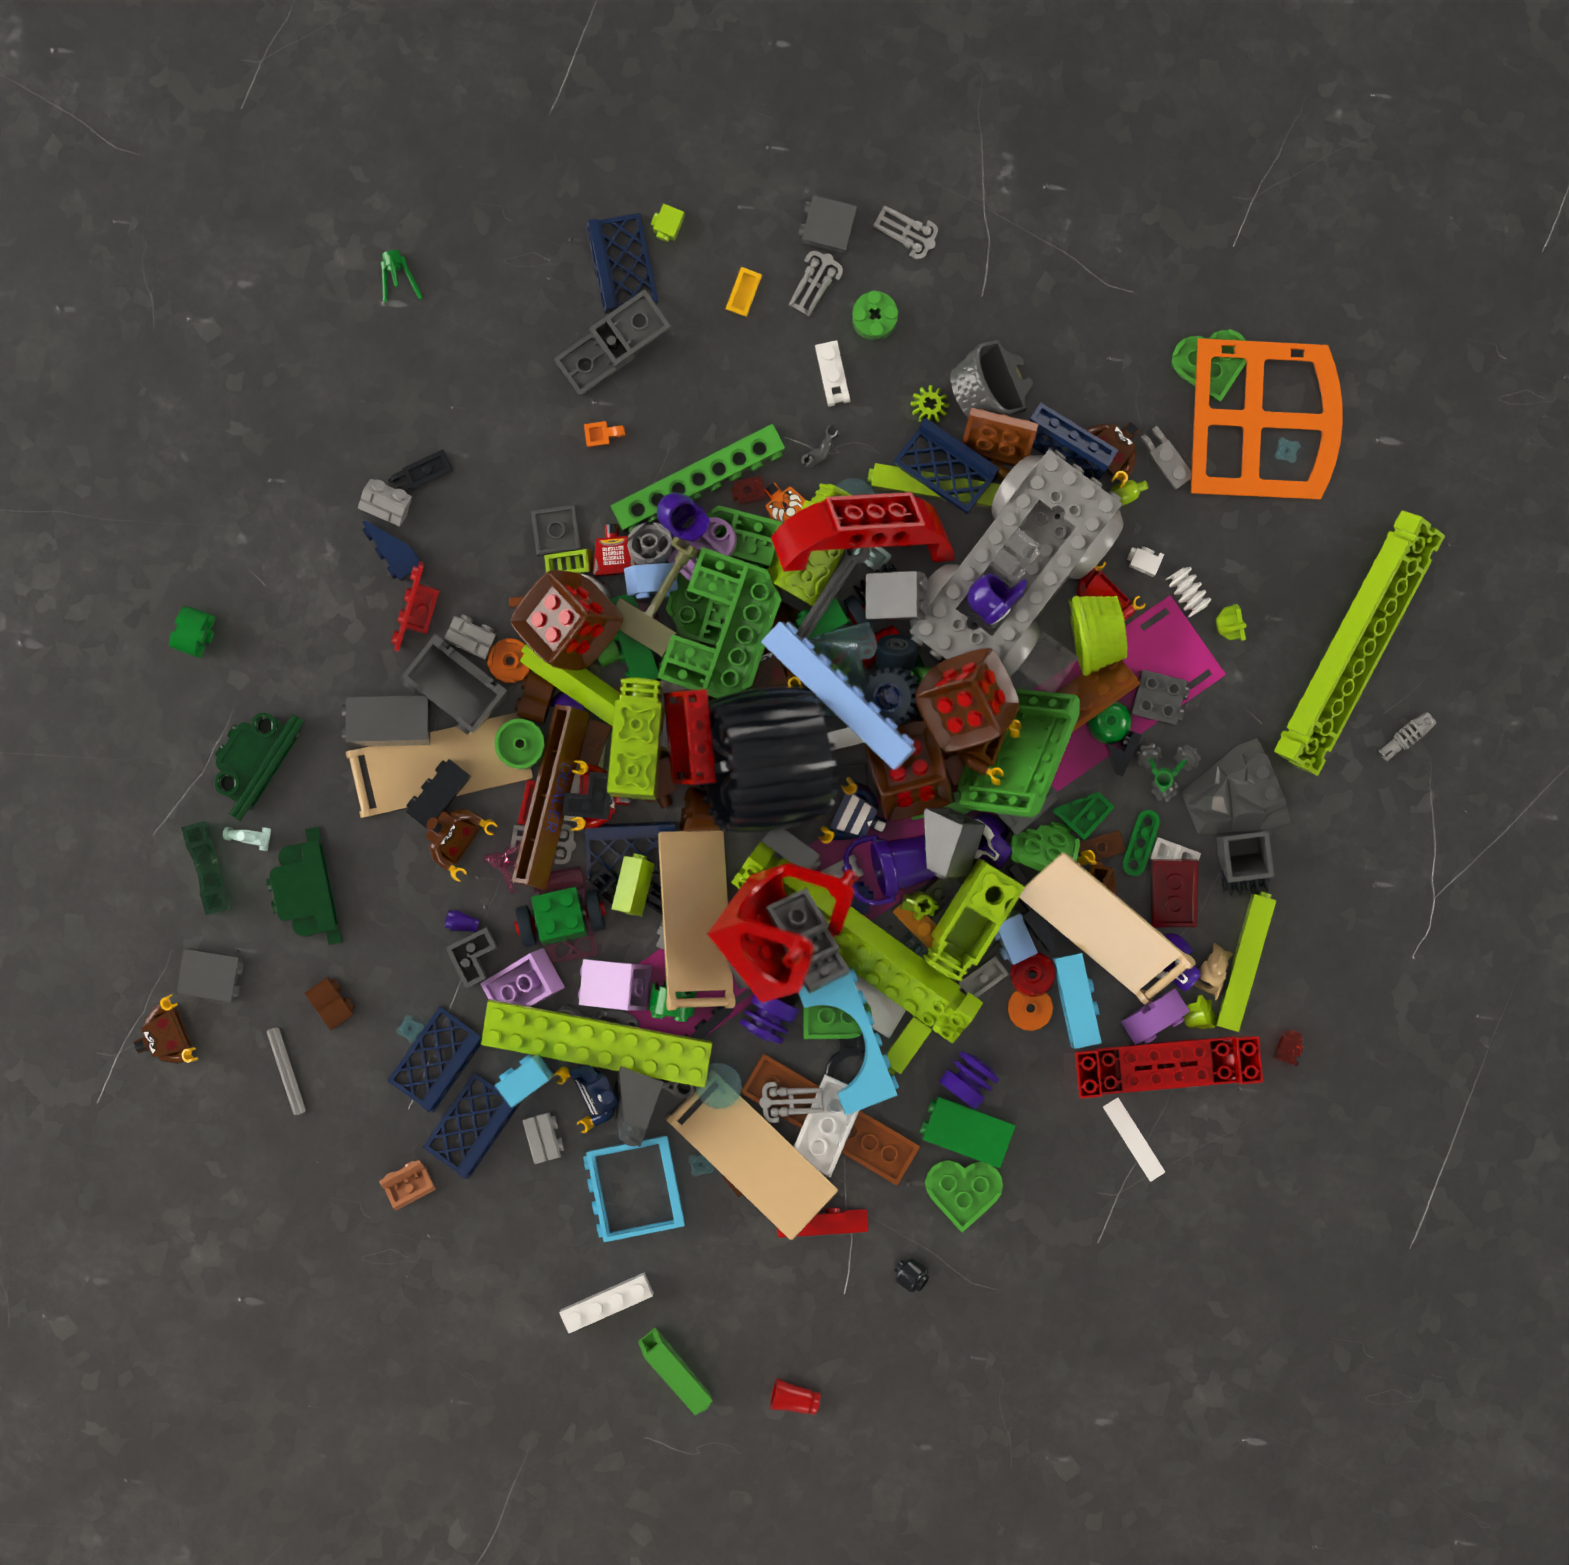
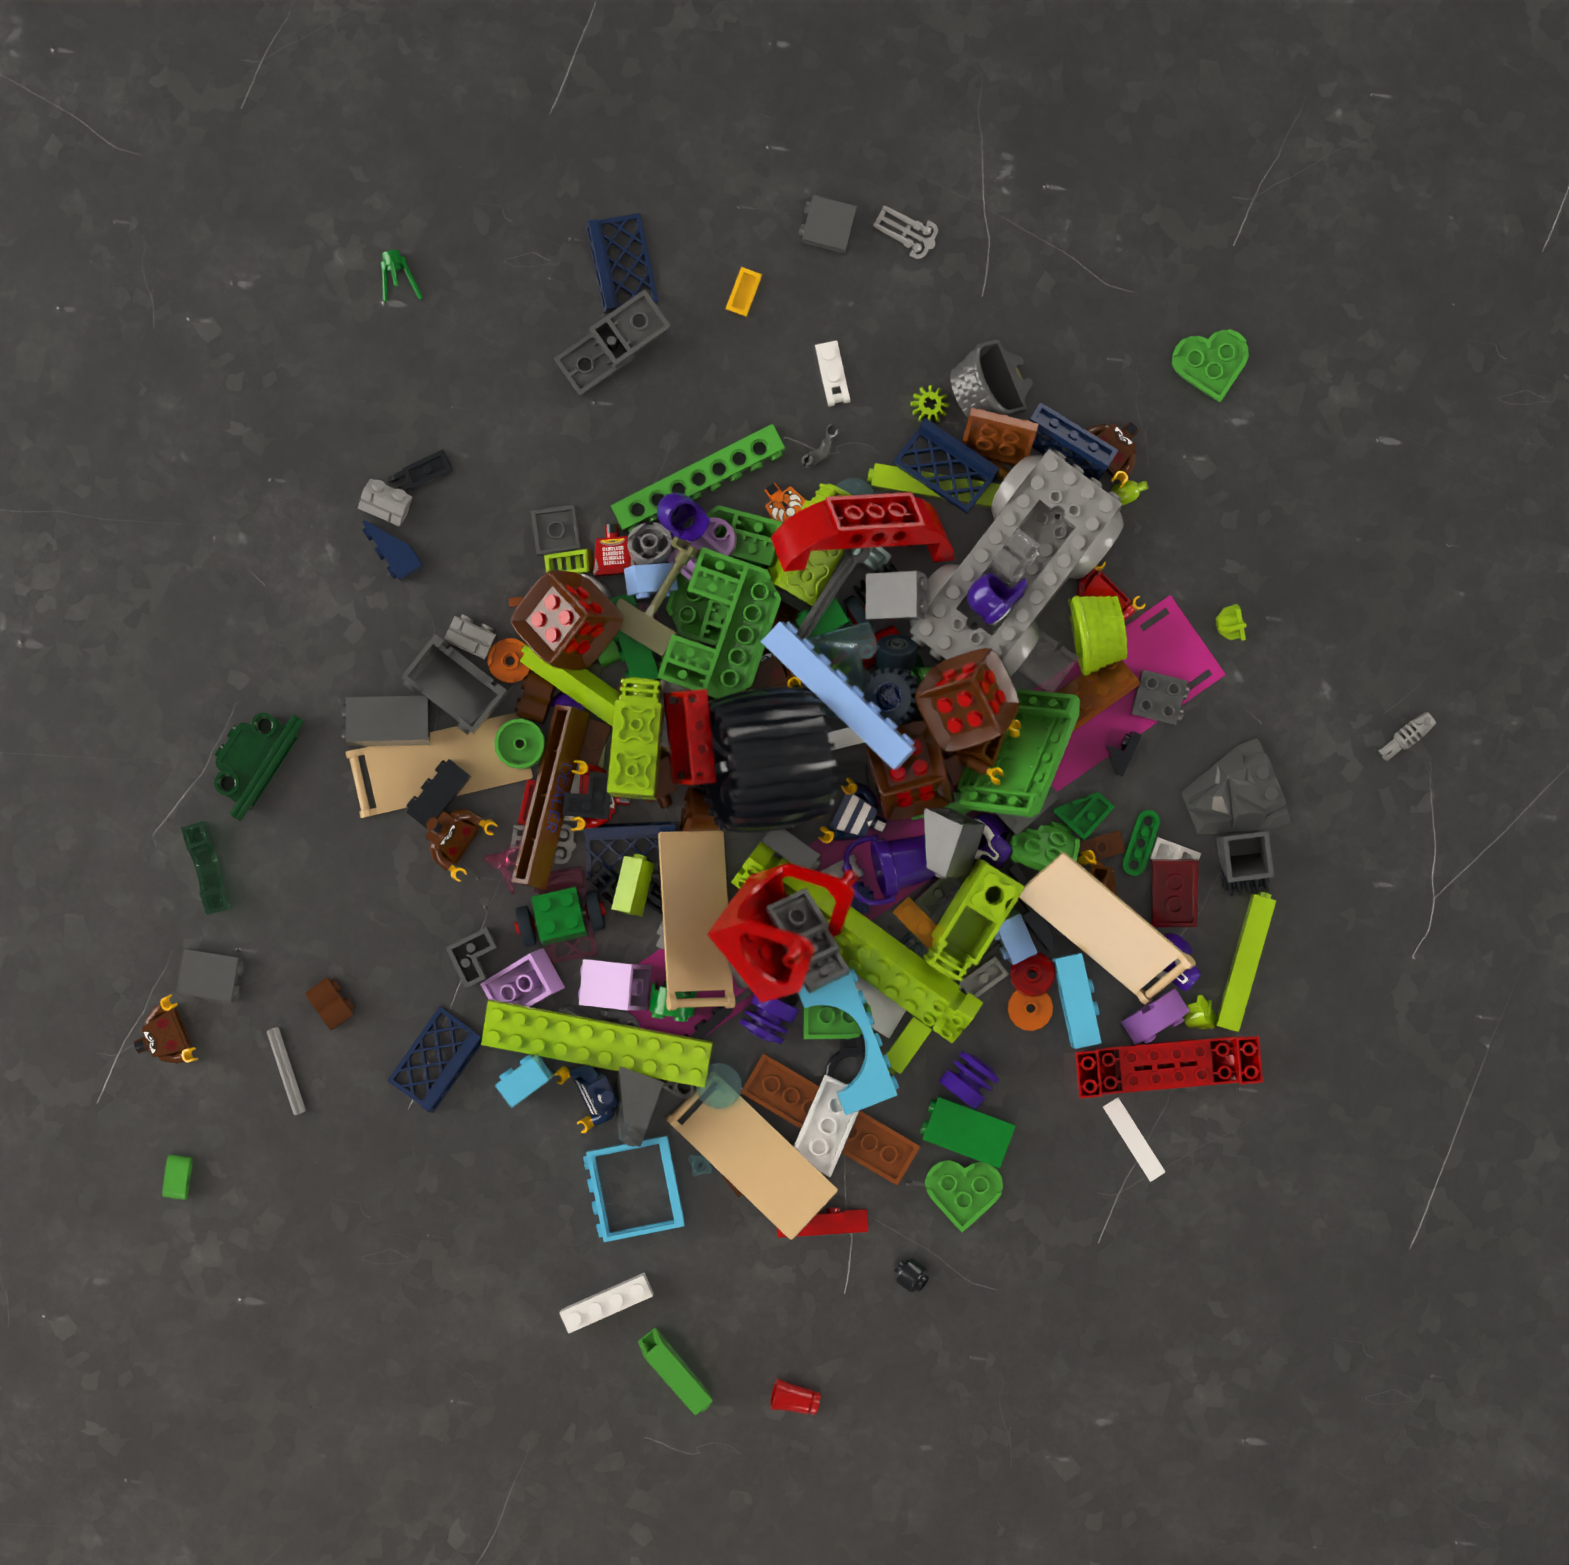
green brick [169,606,216,659] -> none
light aqua piece [223,827,271,851] -> none
dark green brick [266,827,342,945] -> none
nougat bracket [379,1160,436,1211] -> none
red bracket [391,561,439,652] -> none
clear light blue plate [396,1015,424,1043] -> none
dark blue fence [422,1072,521,1179] -> none
dark purple cone [444,909,479,932] -> none
light grey brick [522,1112,565,1164] -> none
orange plate [584,421,625,448] -> none
lime brick [651,203,685,242] -> none
clear red brick [731,475,766,506] -> none
light grey piece [759,1082,824,1123] -> none
light grey piece [789,251,843,316] -> none
bright green brick [852,290,898,340] -> none
lime piece [900,891,939,921] -> none
green cylinder [1086,701,1132,744] -> none
white brick [1127,546,1164,577] -> none
dark grey plant [1136,743,1202,802] -> none
light grey hinge [1141,426,1191,490] -> none
white piece [1165,566,1211,617] -> none
orange window [1190,338,1343,500] -> none
tan hair [1194,943,1233,1000] -> none
clear red brick [1273,1030,1304,1067] -> none
lime brick [1274,510,1445,776] -> none
clear light blue plate [1275,438,1300,463] -> none
none -> bright green beam [162,1154,193,1200]

